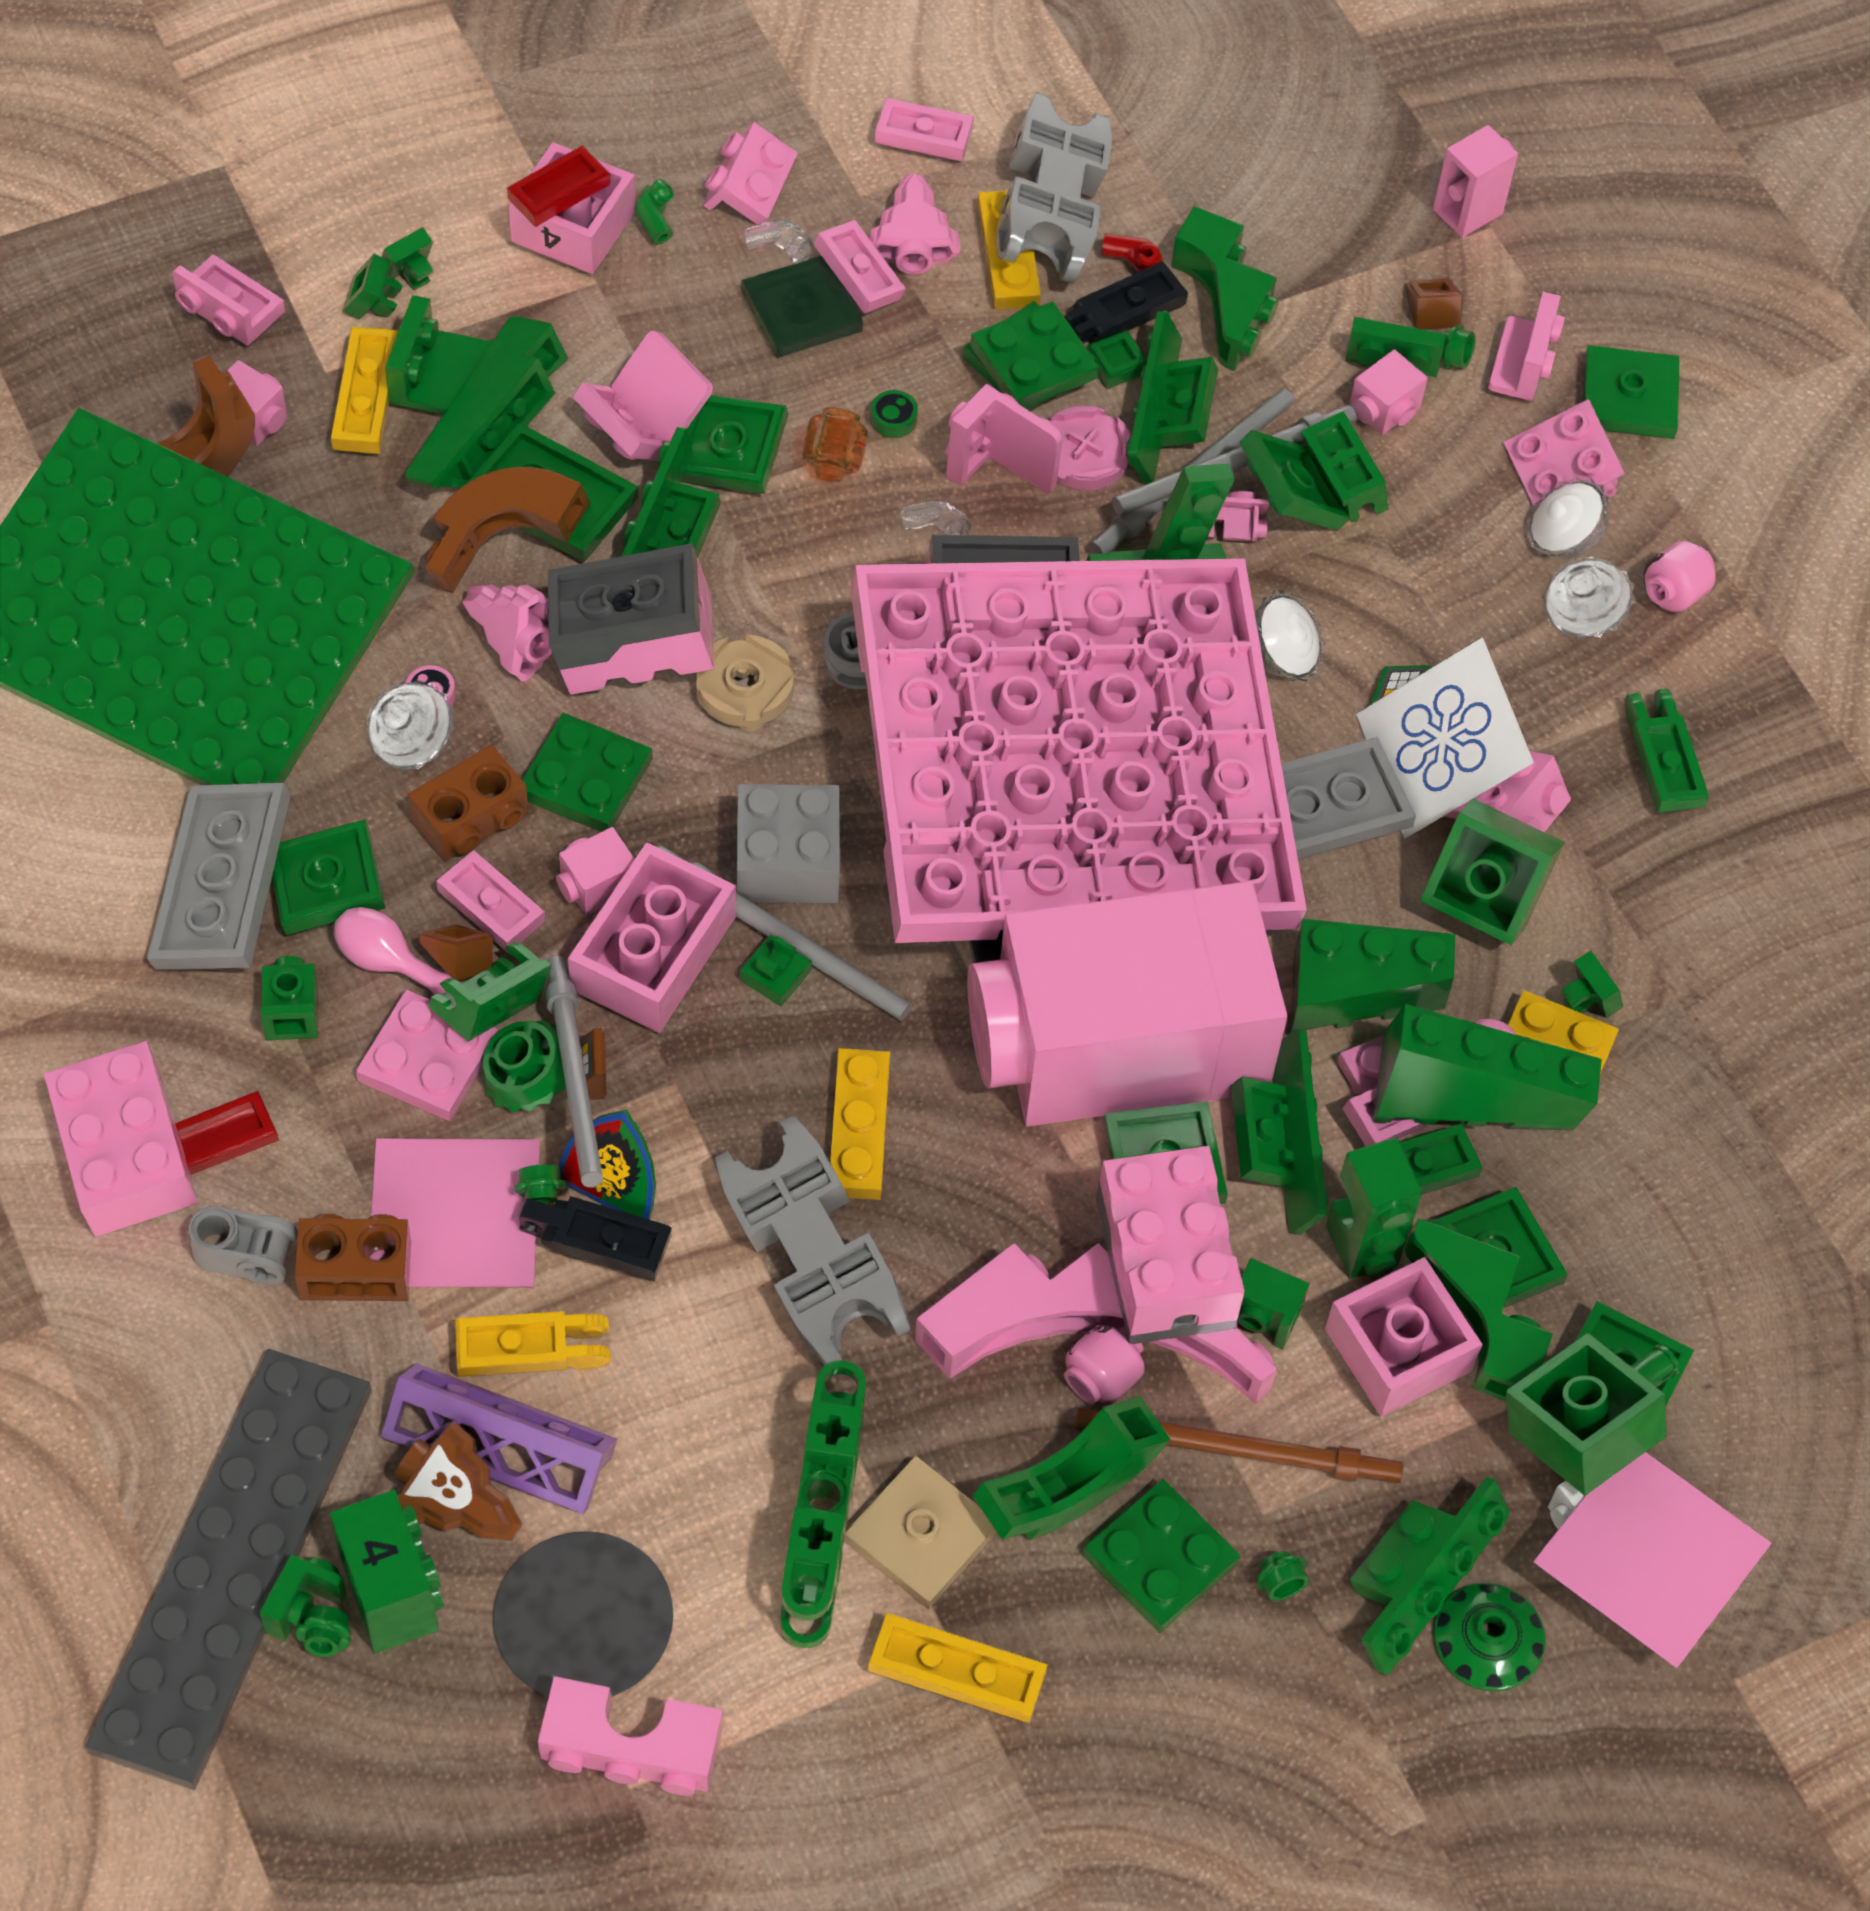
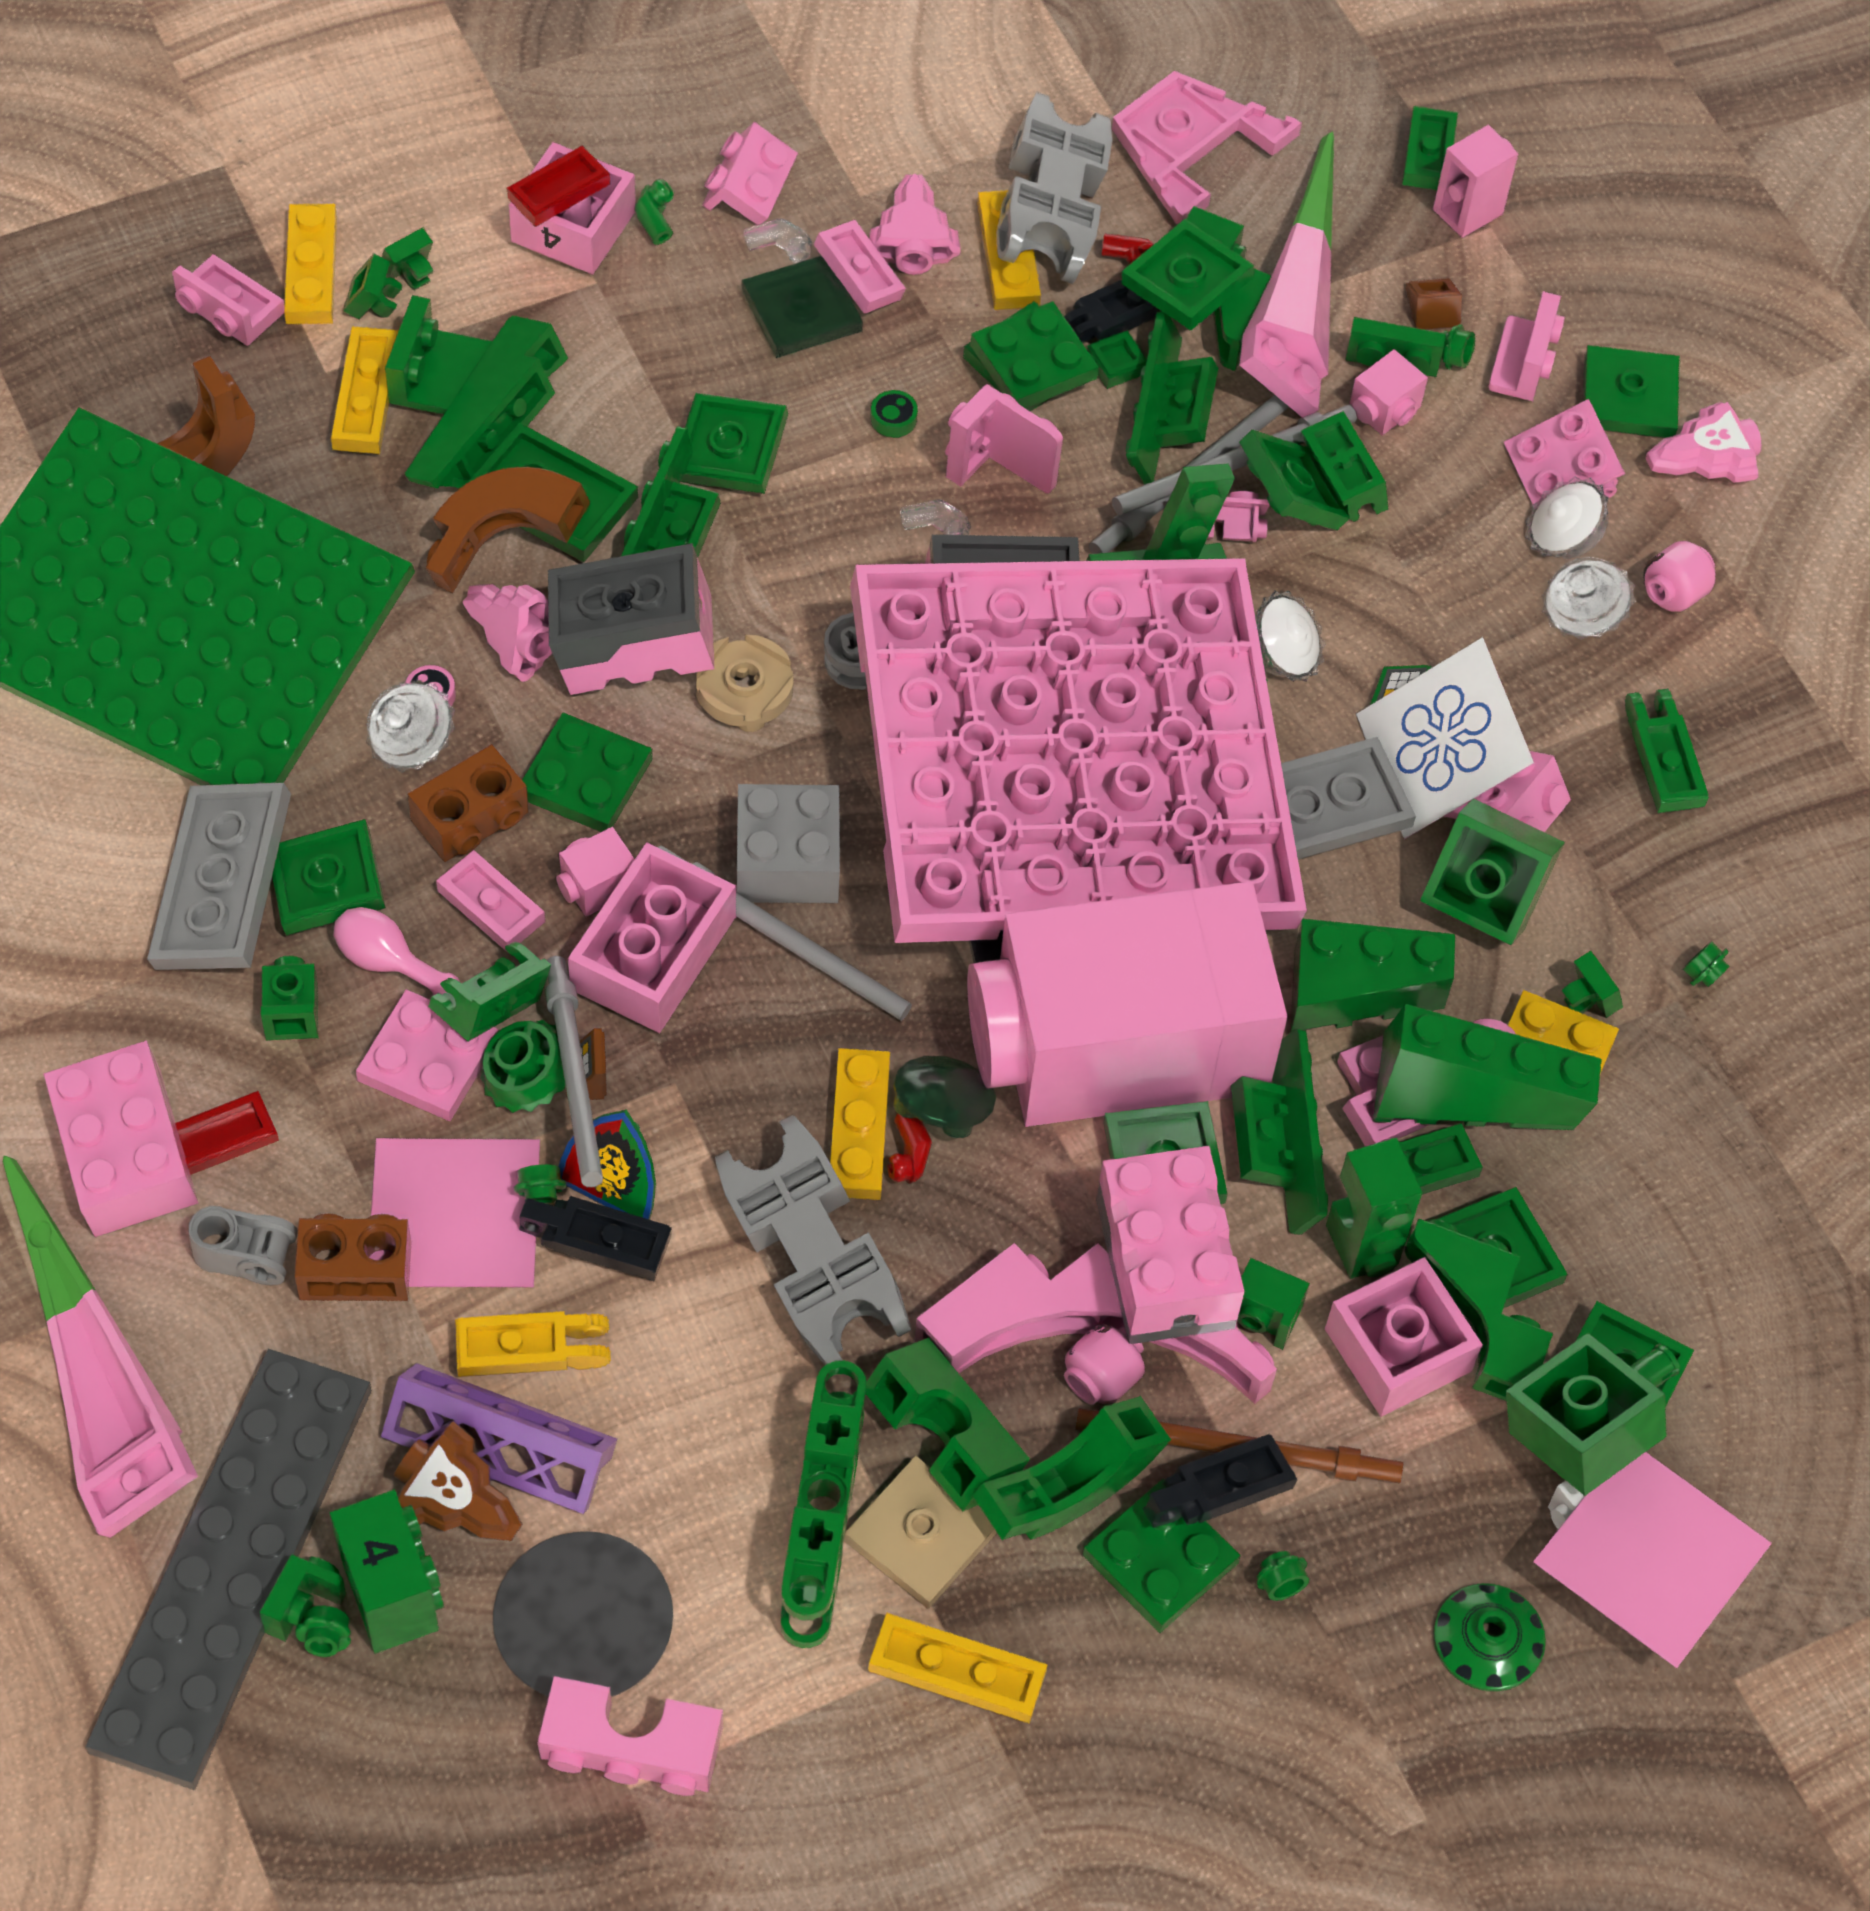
bright pink brick [227,360,287,447] -> none
dark orange slope [419,924,493,981] -> none
bright pink bracket [572,331,713,461] -> none
green tile [740,935,812,1007] -> none
clear orange head [802,407,868,482] -> none
bright pink plate [875,98,974,162] -> none
bright pink tile [1050,406,1132,490] -> none
green bracket [1350,1476,1510,1675] -> none
none -> bright pink plate [3,1155,198,1538]
none -> yellow plate [284,204,337,324]
none -> green arch [866,1338,1030,1512]
none -> red arm [887,1108,932,1184]
none -> clear green dish [893,1056,996,1138]
none -> bright pink wing [1112,71,1302,225]
none -> green plate [1122,219,1254,331]
none -> black hinge [1143,1434,1298,1528]
none -> bright pink plate [1240,132,1334,418]
none -> green plate [1402,106,1458,190]
none -> bright pink rock [1645,402,1761,483]
none -> green plate [1683,941,1730,987]

